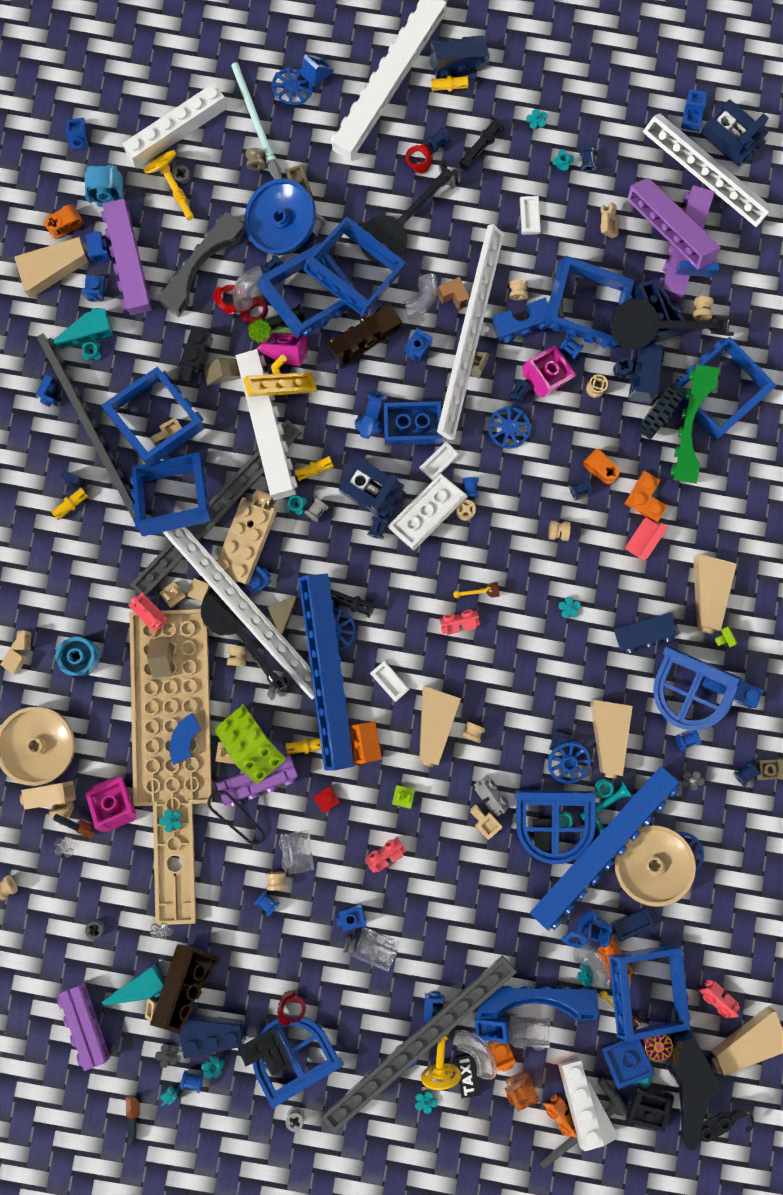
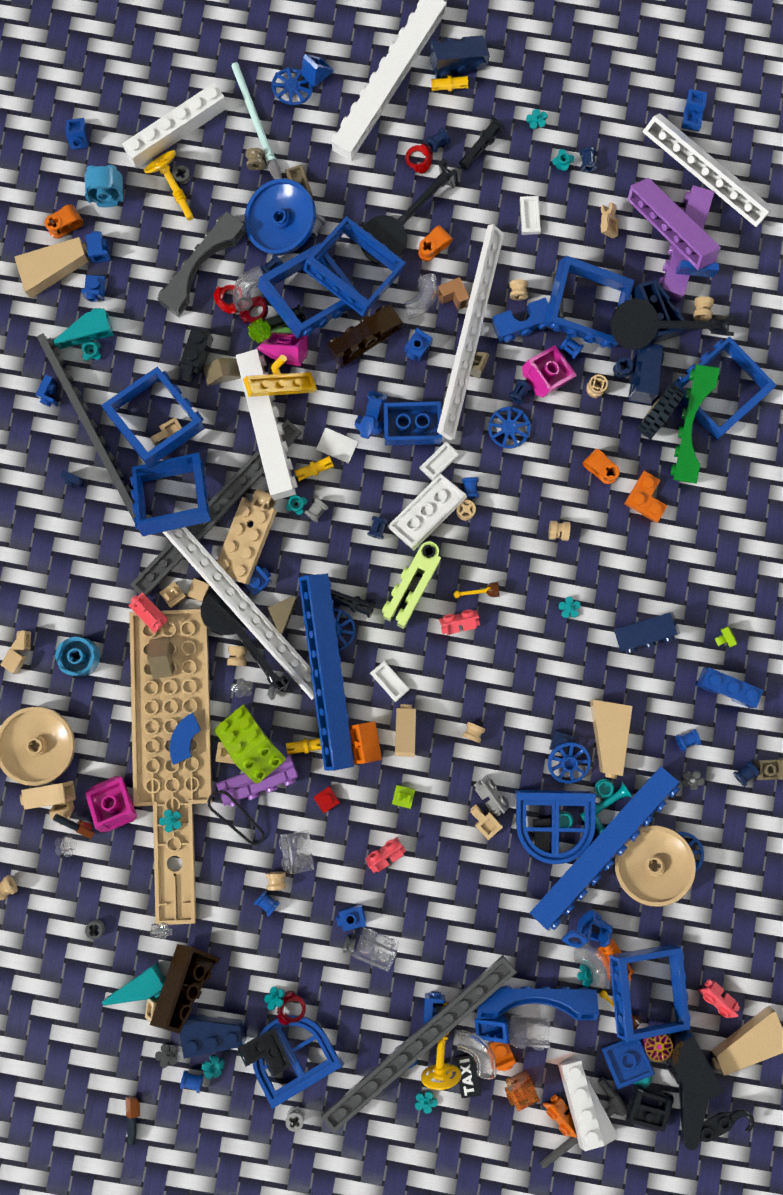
yellow pin [51,487,89,520] -> none
medium lavender brick [57,982,110,1071] -> none
medium lavender brick [101,199,152,316] -> none
teal plate [160,1086,179,1106] -> none
dark blue brick [339,457,405,519] -> none
tan slope [419,686,461,767] -> none
dark blue bush [569,478,594,501] -> none
dark blue tile [611,906,656,942] -> none
coral panel [625,518,668,561] -> none
blue window [653,647,743,731] -> none
tan slope [693,554,737,634] -> none
dark blue brick [700,99,769,167] -> none
none -> clear plant [231,678,253,698]
none -> teal plant [264,987,285,1011]
none -> white sticker [316,428,358,464]
none -> yellowish green hinge [382,541,441,629]
none -> tan slope [395,704,416,757]
none -> orange piece [418,225,453,262]

